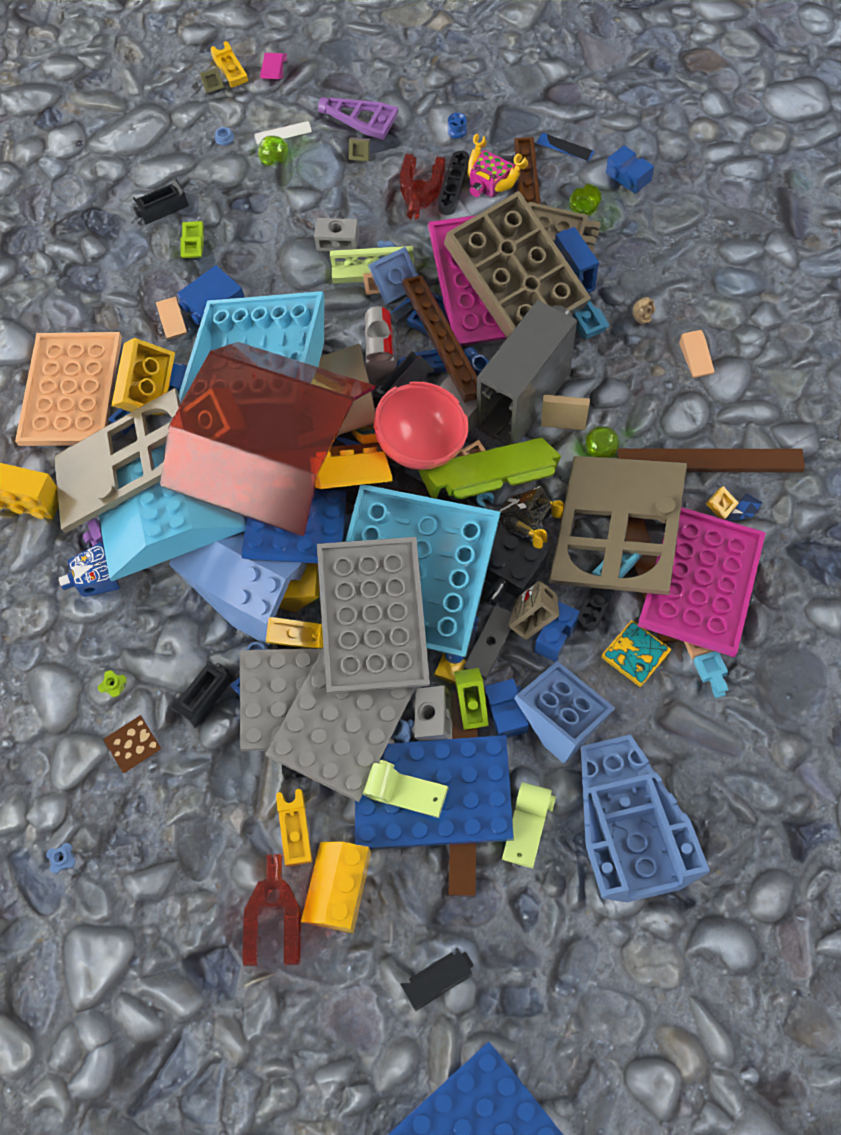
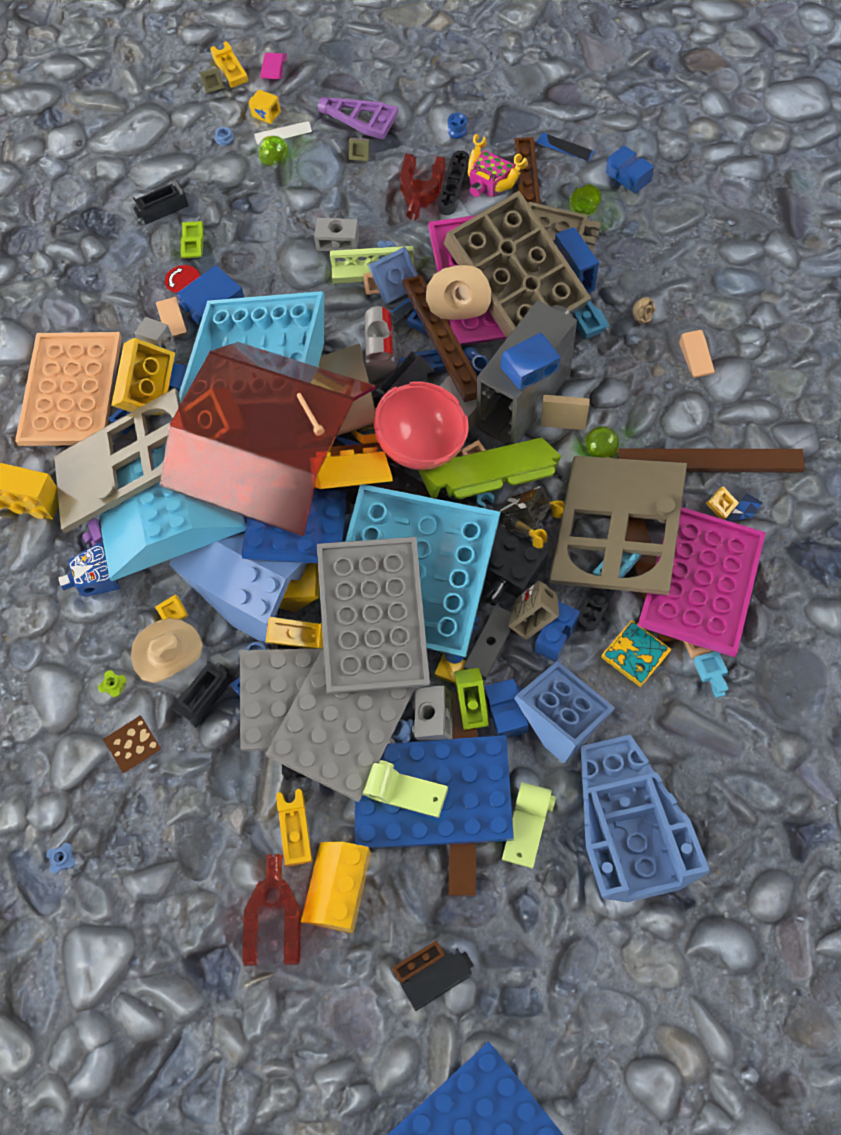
none -> tan hat [131,618,203,683]
none -> light grey brick [135,317,178,359]
none -> yellow tile [155,594,189,620]
none -> red sticker [164,265,200,293]
none -> yellow brick [249,90,281,124]
none -> light nougat piece [297,393,325,436]
none -> reddish brown piece [392,940,445,983]
none -> tan hat [426,265,491,320]
none -> blue piece [501,333,561,391]

